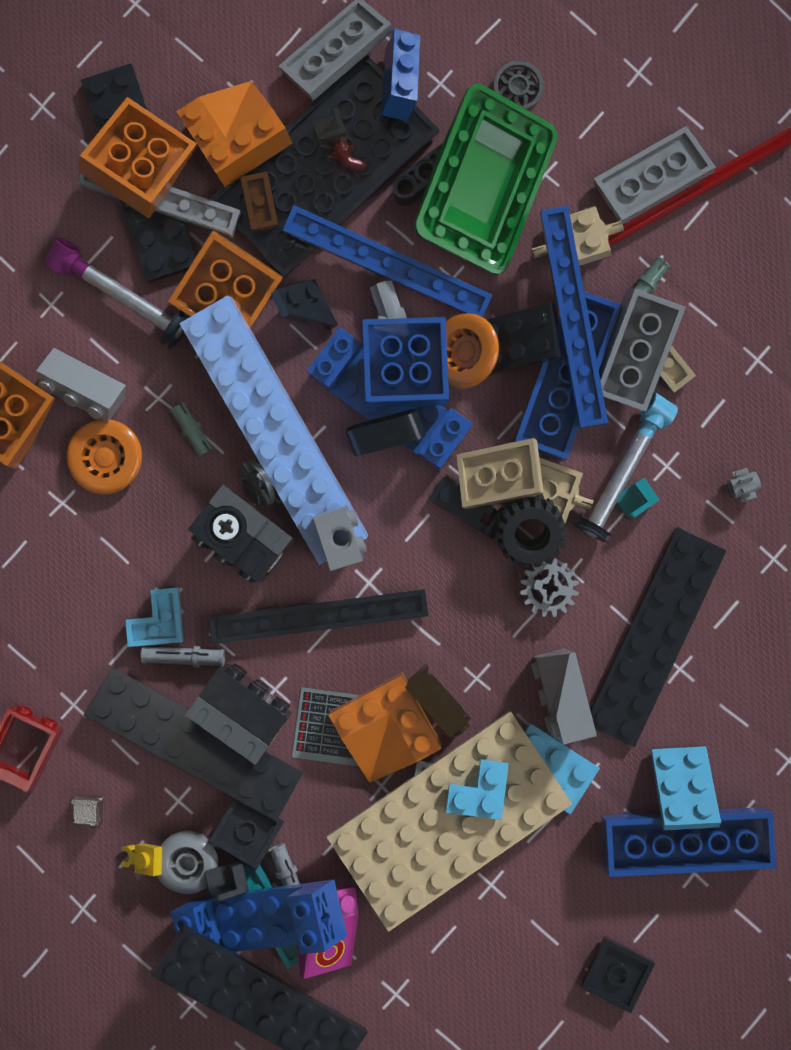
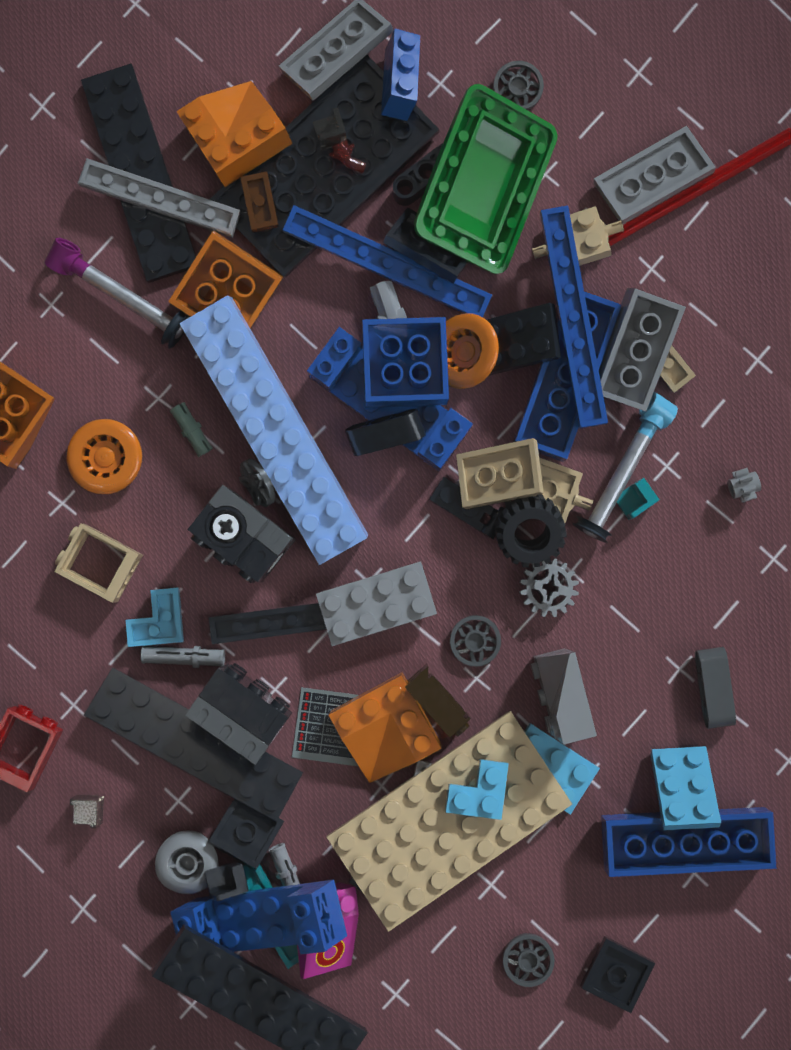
light grey brick [36,348,126,423] -> none
orange slope [79,97,197,218] -> none
yellow plate [121,843,162,876] -> none
black wing [271,279,338,330] -> none
light grey brick [313,505,367,571] -> none
black plate [590,527,727,747] -> none
sand green pin [634,256,670,294] -> none
none -> tan window [54,523,143,603]
none -> light grey plate [316,561,437,646]
none -> black plate [383,208,468,284]
none -> dark grey wheel [450,615,501,667]
none -> dark grey wheel [503,933,555,987]
none -> dark grey beam [695,647,736,729]

